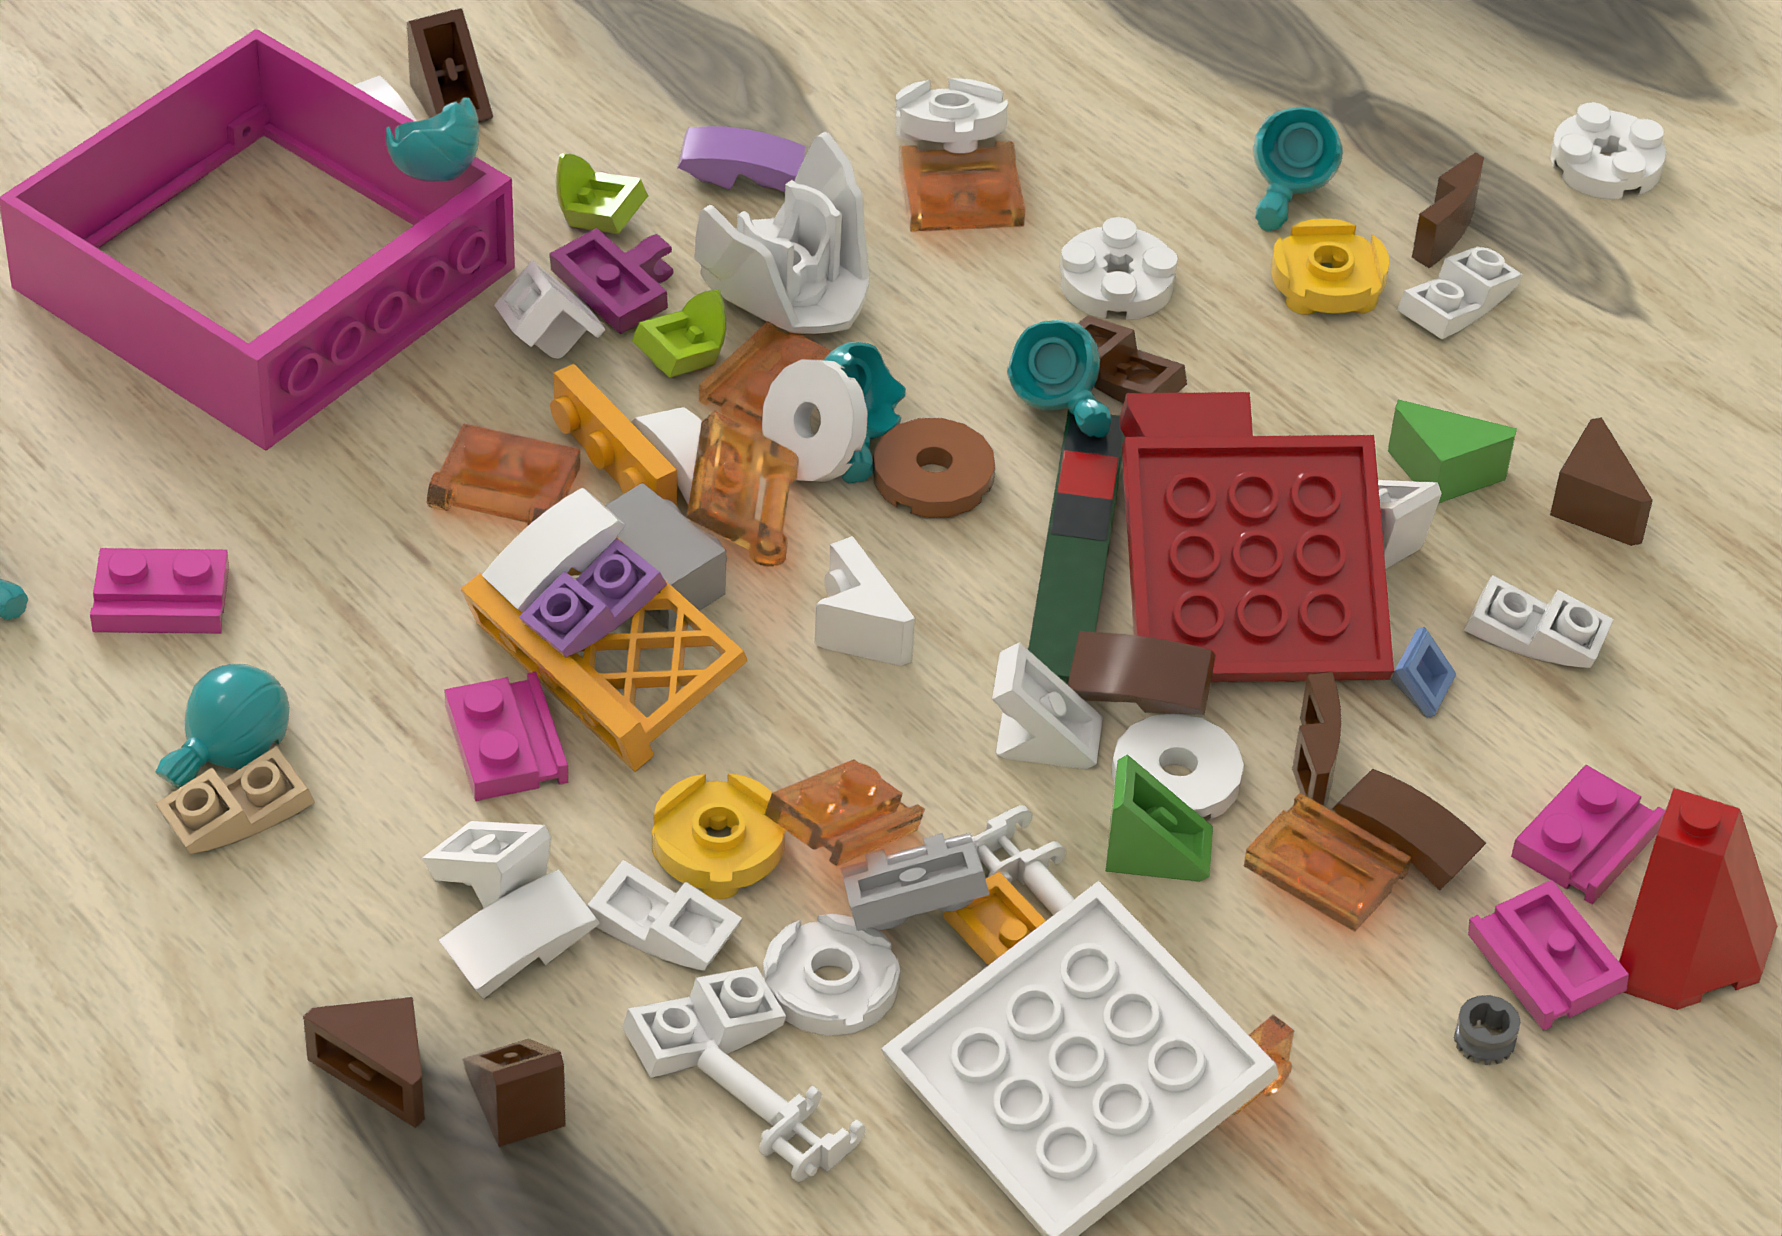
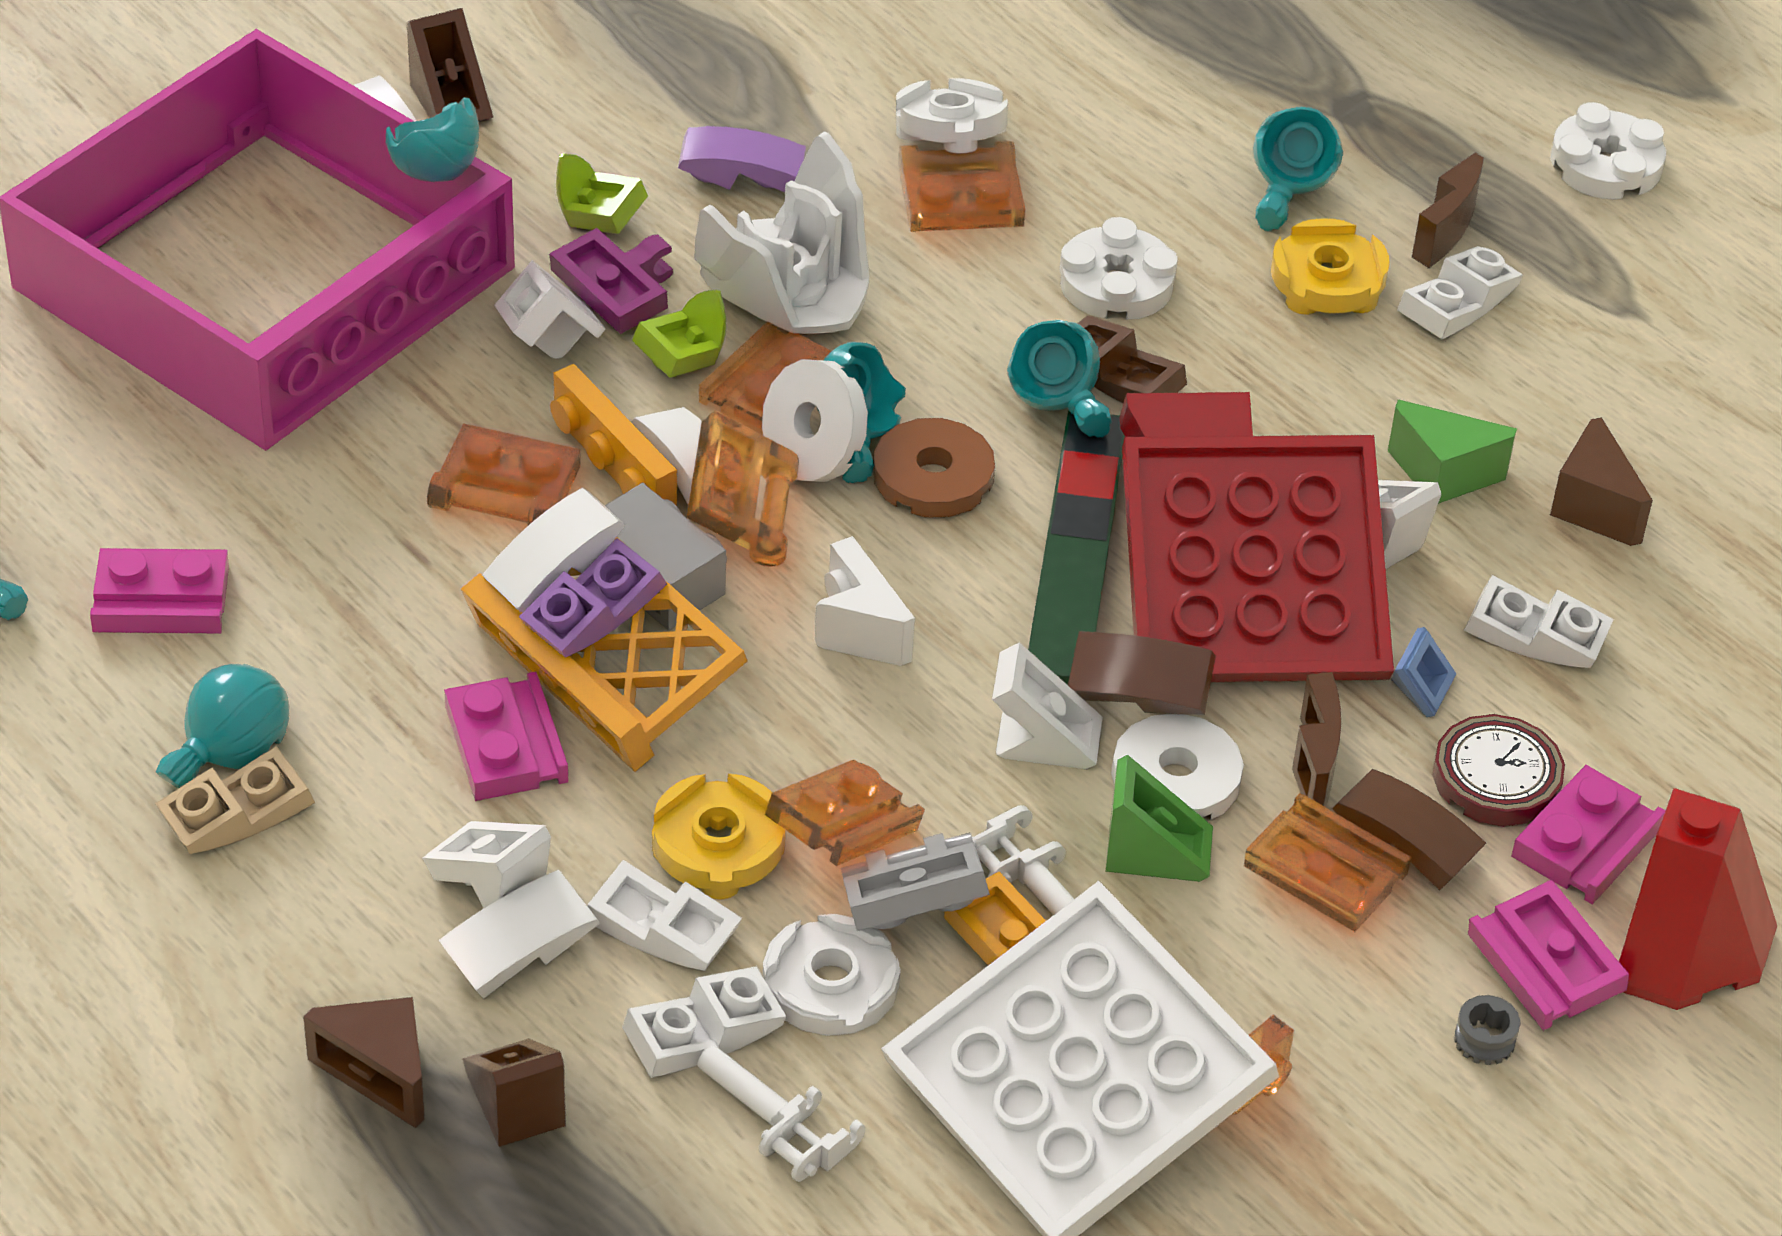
none -> tile [1432,714,1565,827]

